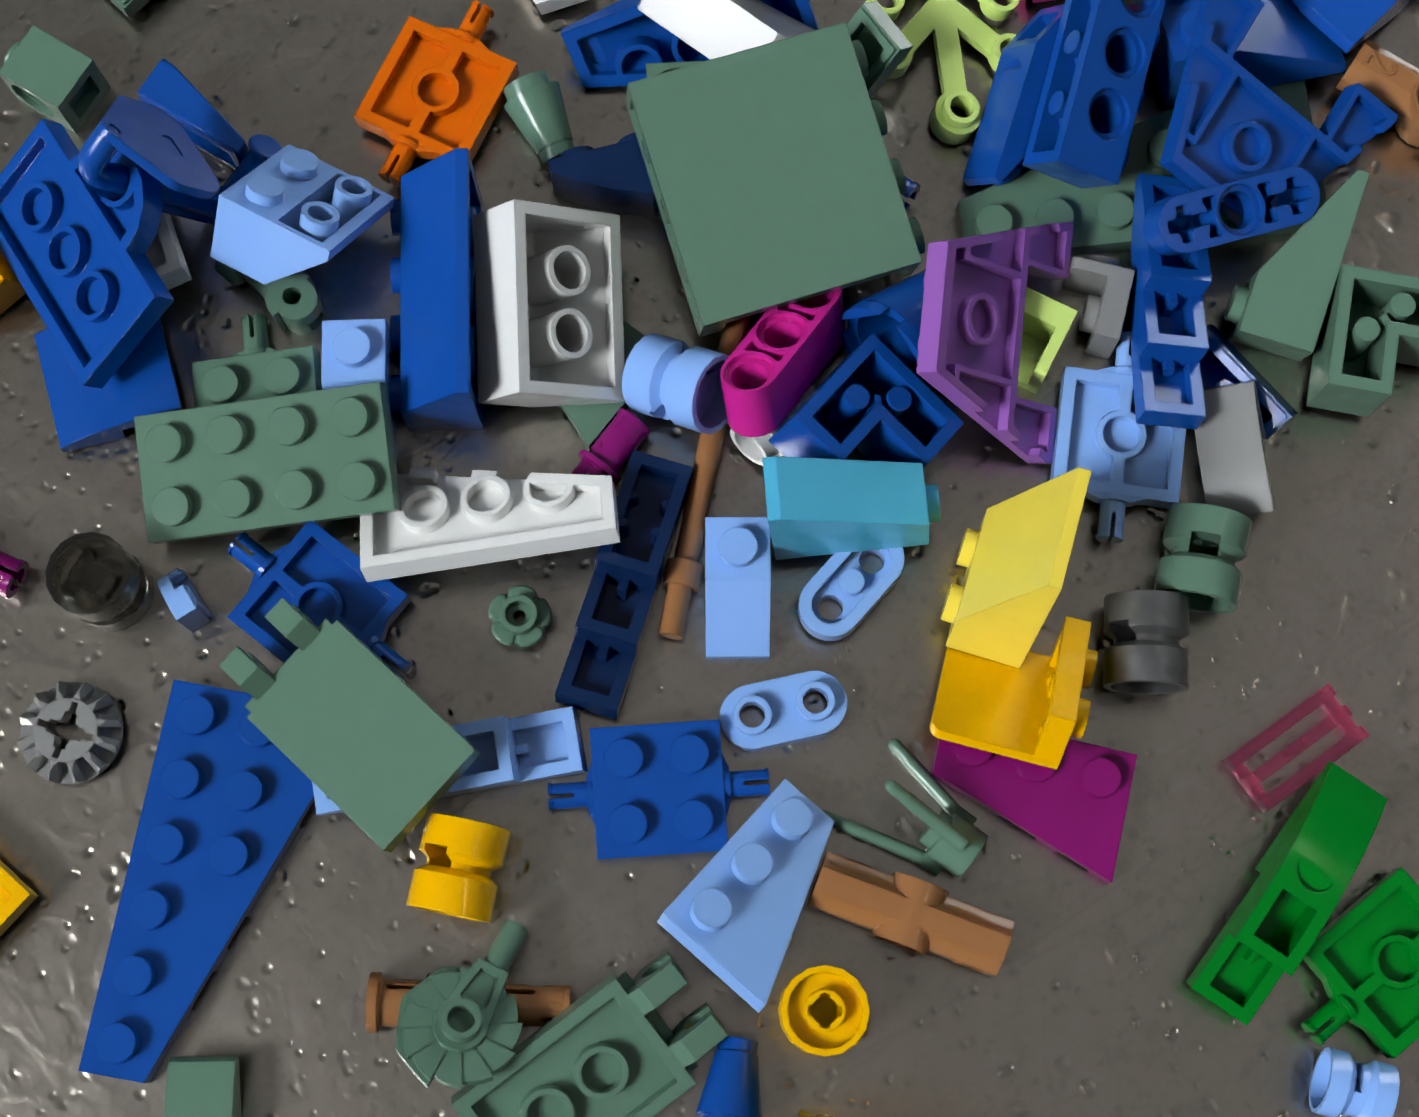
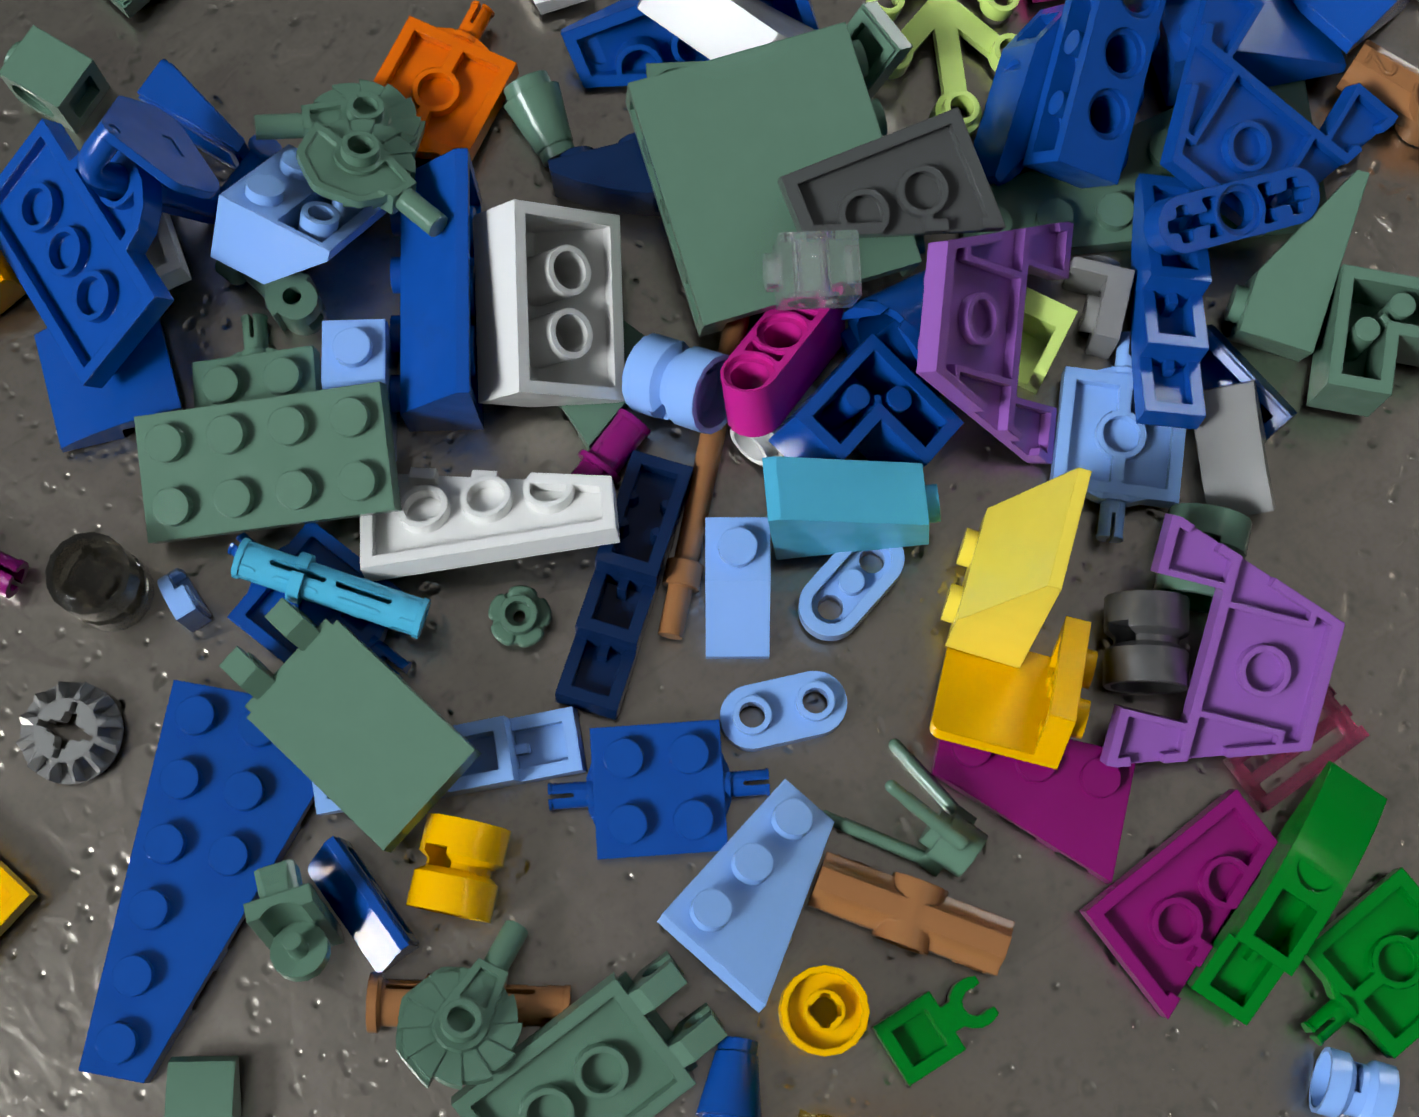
none -> medium azure pin [231,537,431,639]
none -> sand green hips [243,859,344,982]
none -> sand green piece [254,79,426,155]
none -> sand green piece [296,117,448,237]
none -> blue slope [308,836,419,973]
none -> clear brick [763,230,862,310]
none -> dark grey wing [777,107,1006,241]
none -> green plate [871,976,999,1086]
none -> magenta wing [1079,789,1278,1019]
none -> medium lavender wing [1100,513,1345,768]

